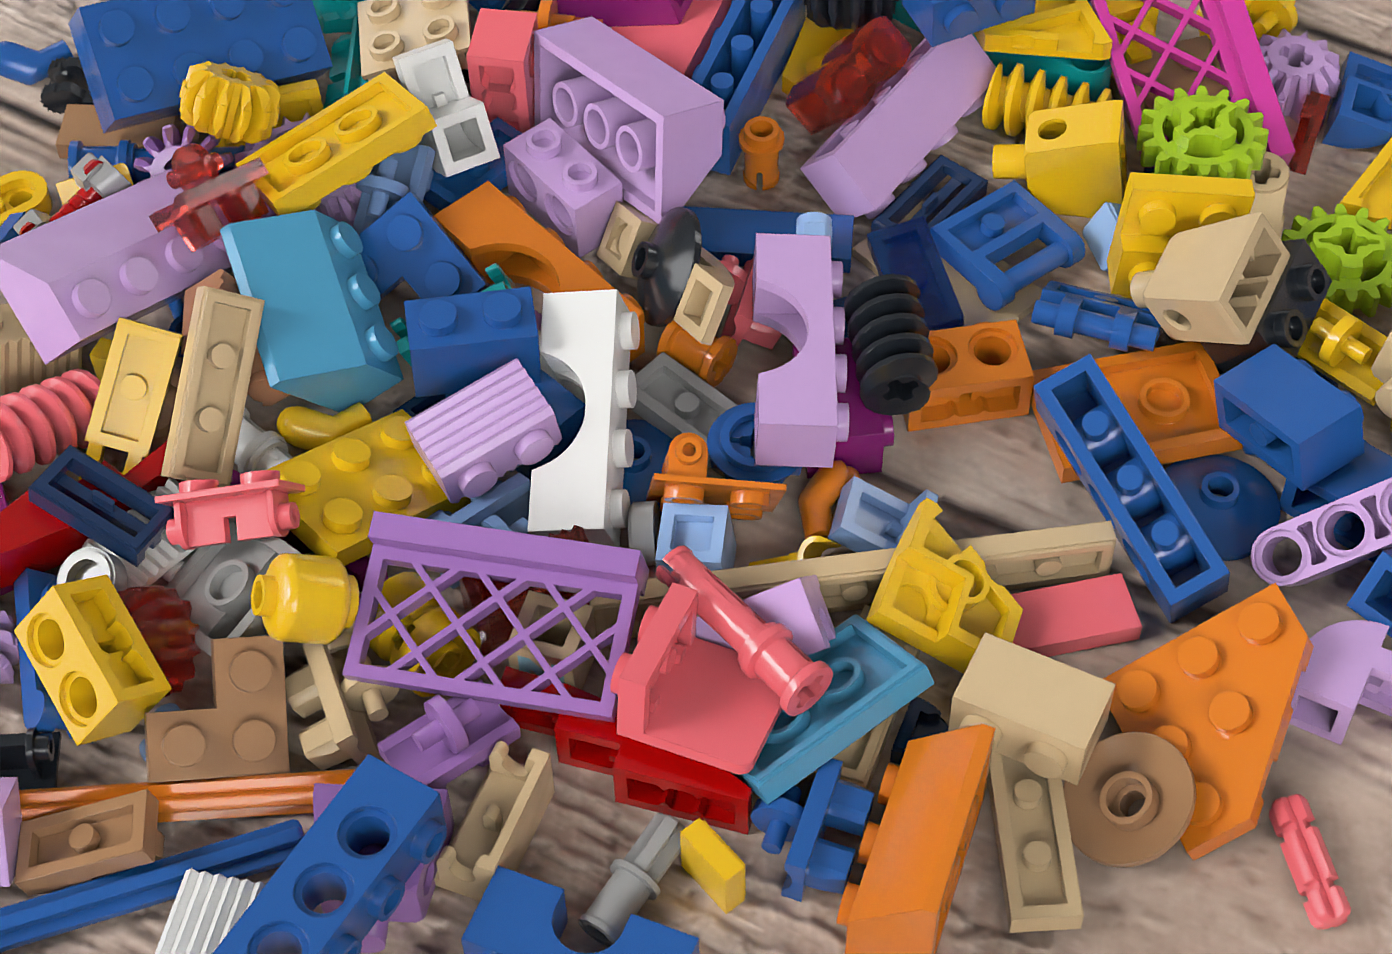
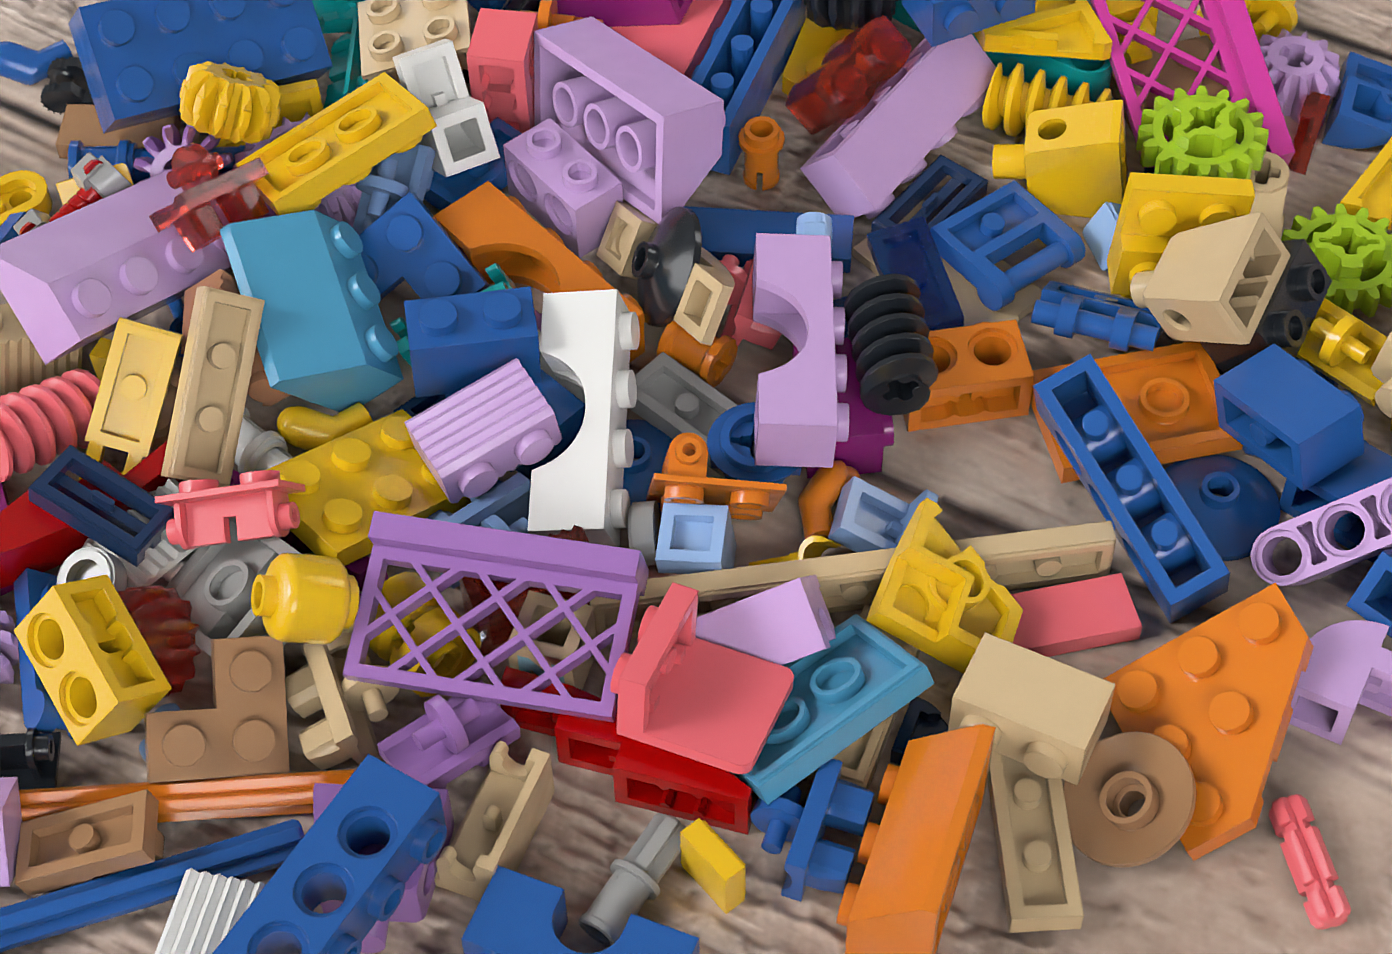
coral pin [656,545,833,716] -> none

